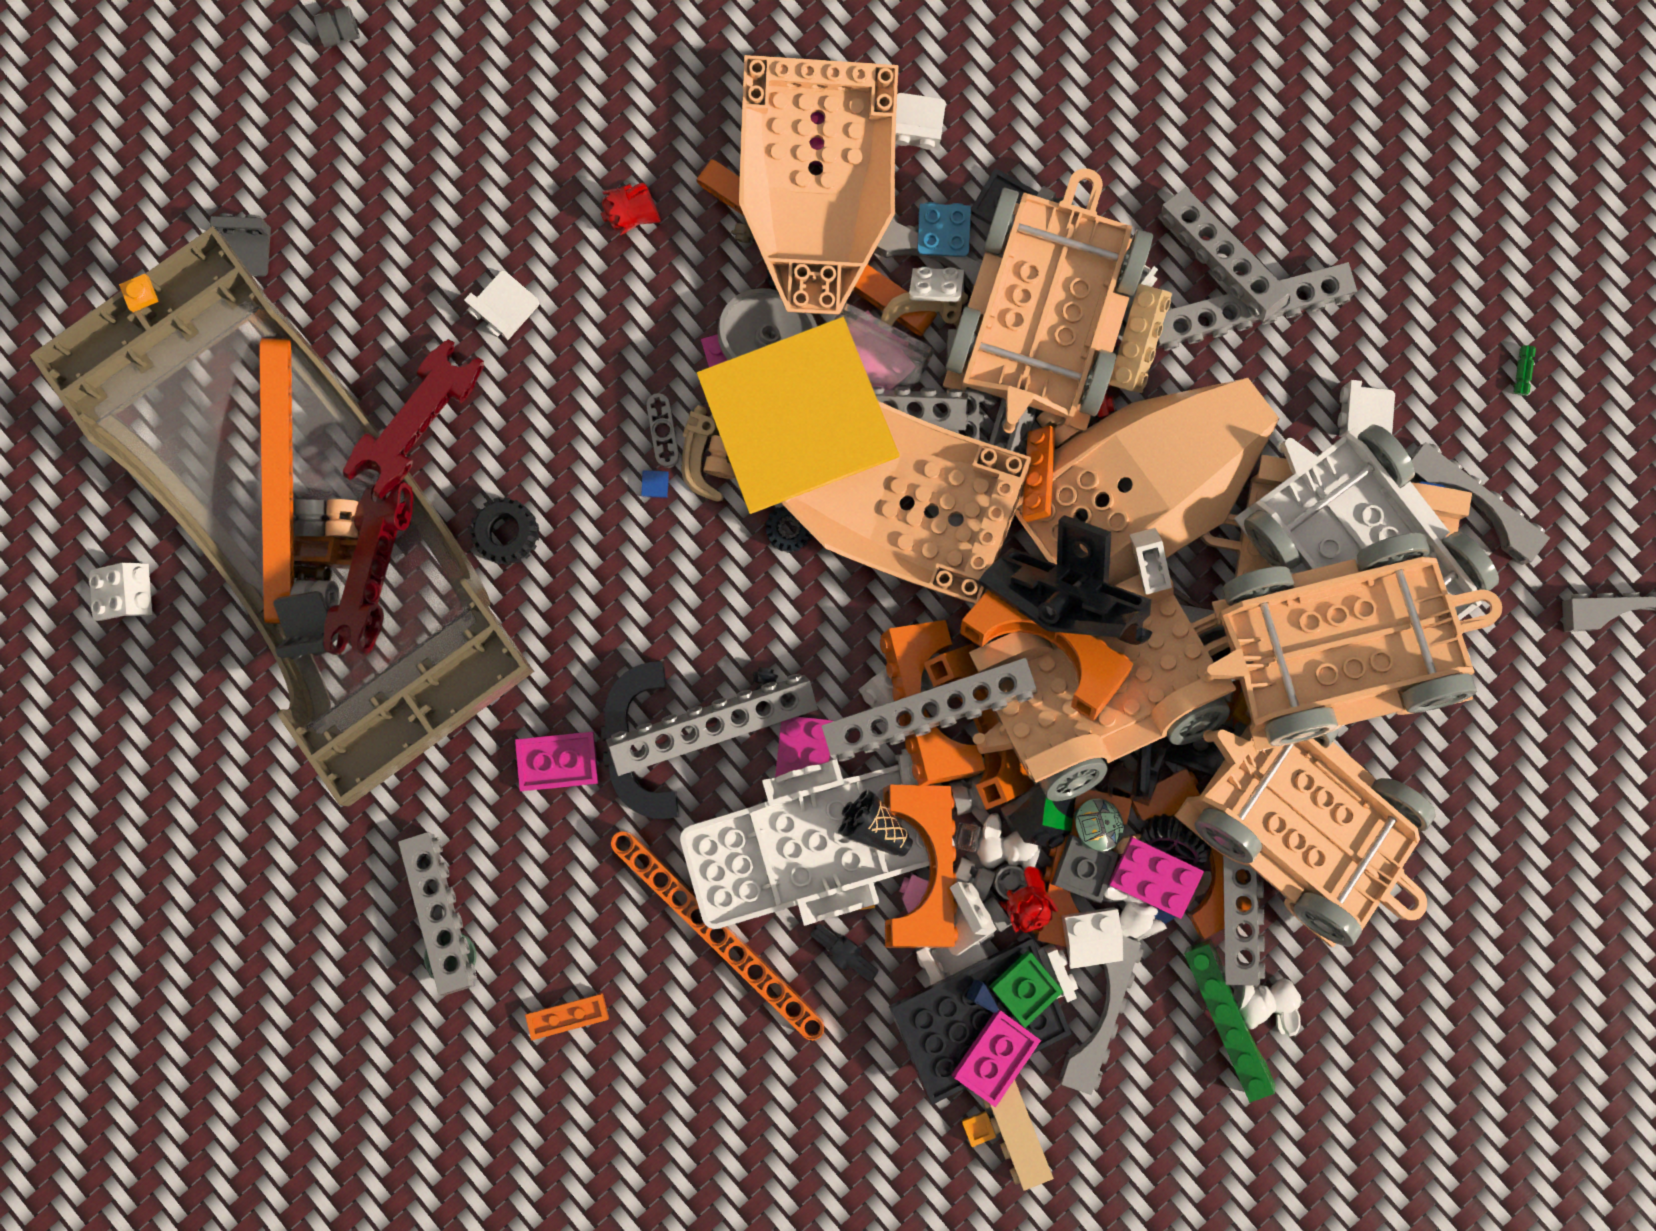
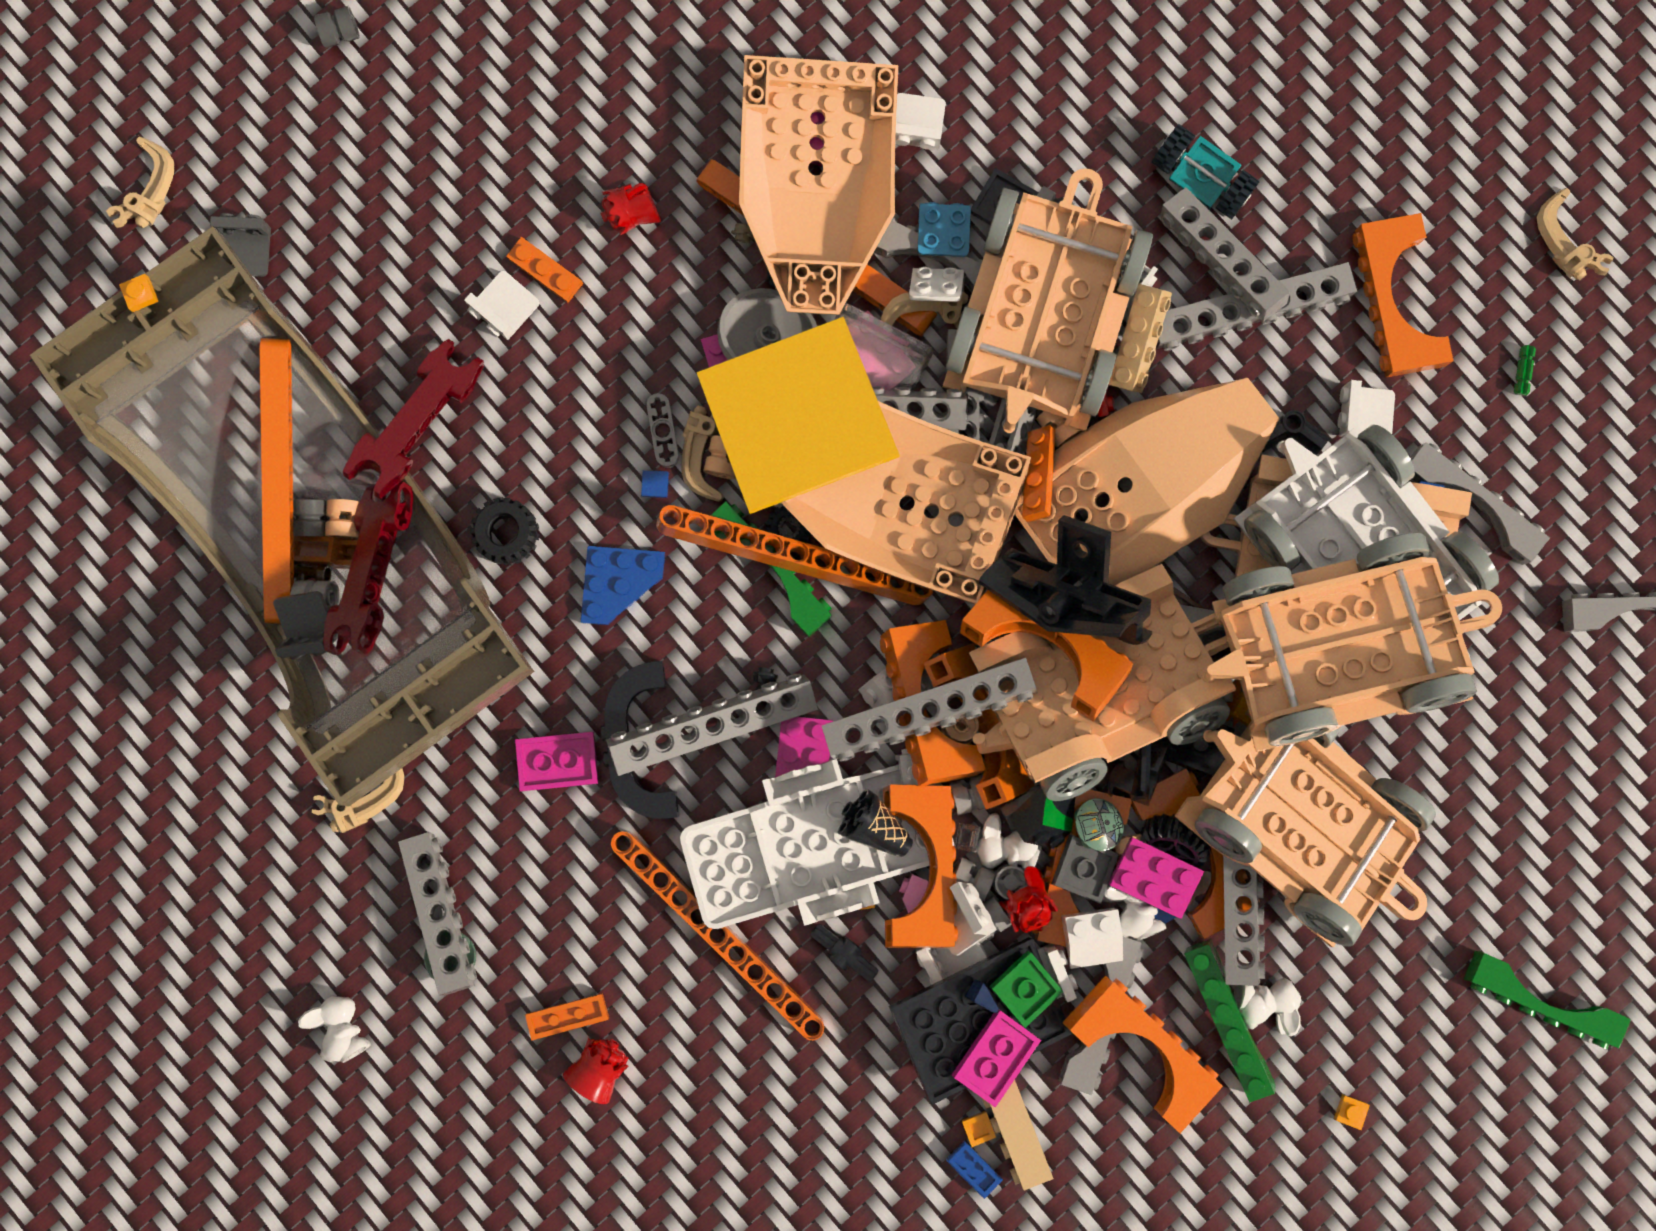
white bracket [89,563,152,621] -> none
white arch [1129,527,1172,595] -> none
none -> tan piece [106,137,174,228]
none -> white animal [298,995,371,1063]
none -> tan piece [312,768,404,833]
none -> orange plate [506,237,583,303]
none -> red hat [563,1038,629,1104]
none -> blue plate [581,546,665,625]
none -> orange beam [656,505,934,605]
none -> green arch [710,502,832,637]
none -> light nougat wheel [941,717,979,745]
none -> blue plate [946,1140,1003,1199]
none -> orange arch [1062,976,1223,1134]
none -> plate [1151,124,1260,220]
none -> black piece [1262,410,1330,455]
none -> light orange plate [1334,1094,1370,1130]
none -> orange arch [1353,213,1453,378]
none -> green arch [1464,951,1631,1050]
none -> tan piece [1537,188,1614,280]

